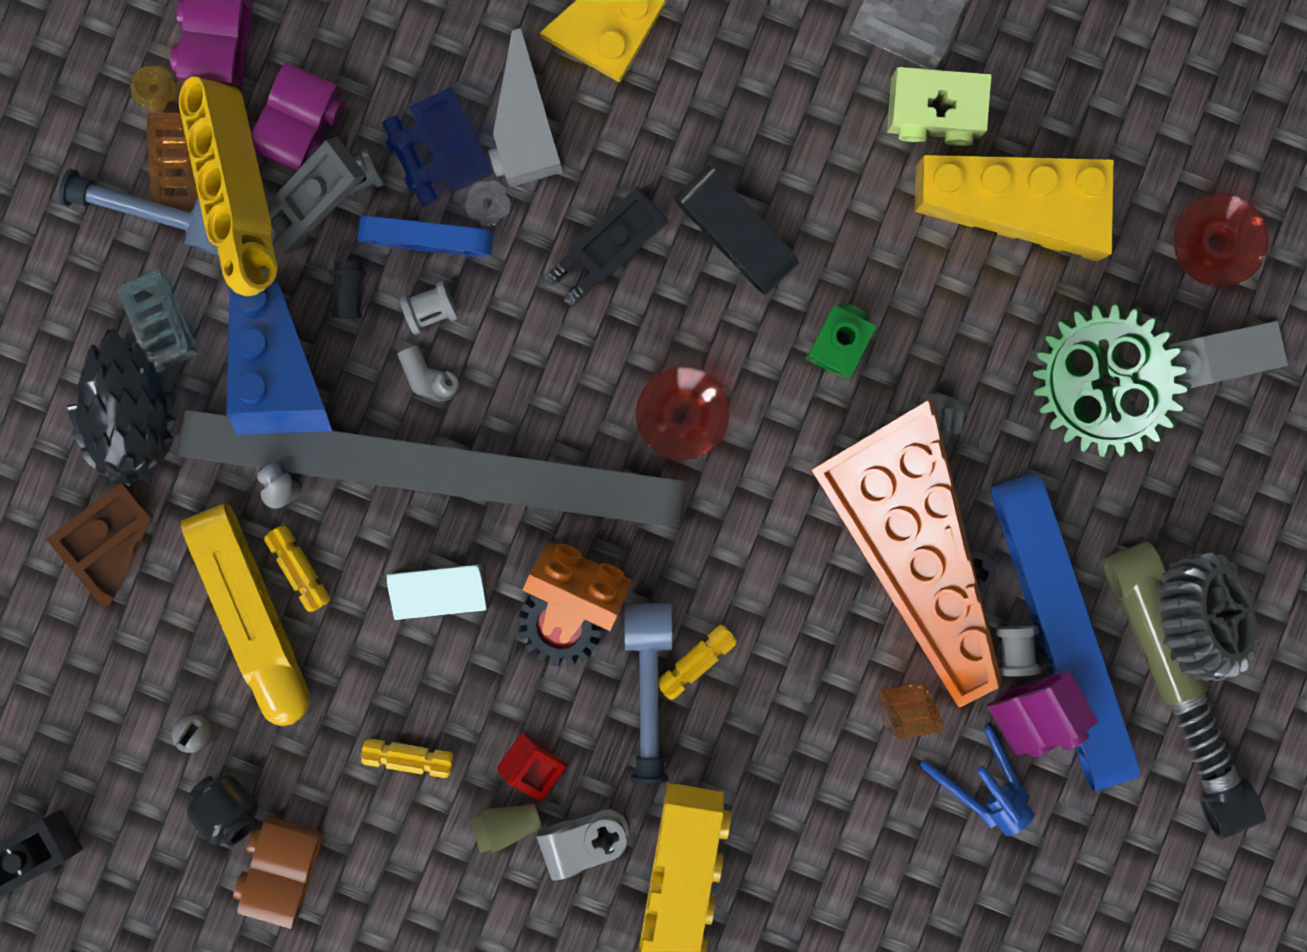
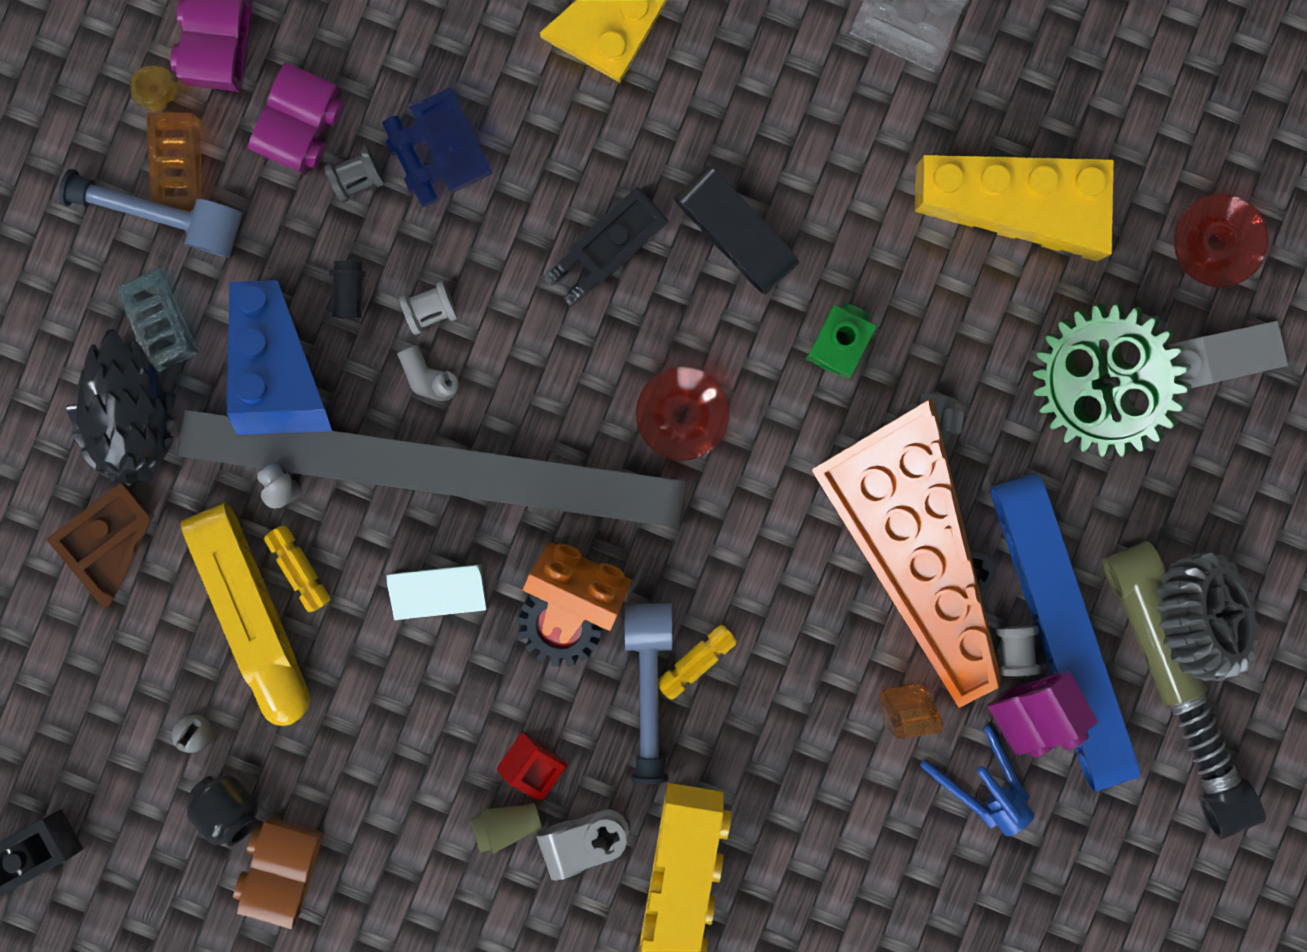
yellow piece [179,76,278,297] -> none
dark grey plate [267,137,366,254] -> none
blue beam [357,216,494,258] -> none
yellow axle [361,738,453,778] -> none
clear plate [465,180,511,226] -> none
light grey slope [488,28,563,187] -> none
yellowish green brick [887,67,991,146] -> none

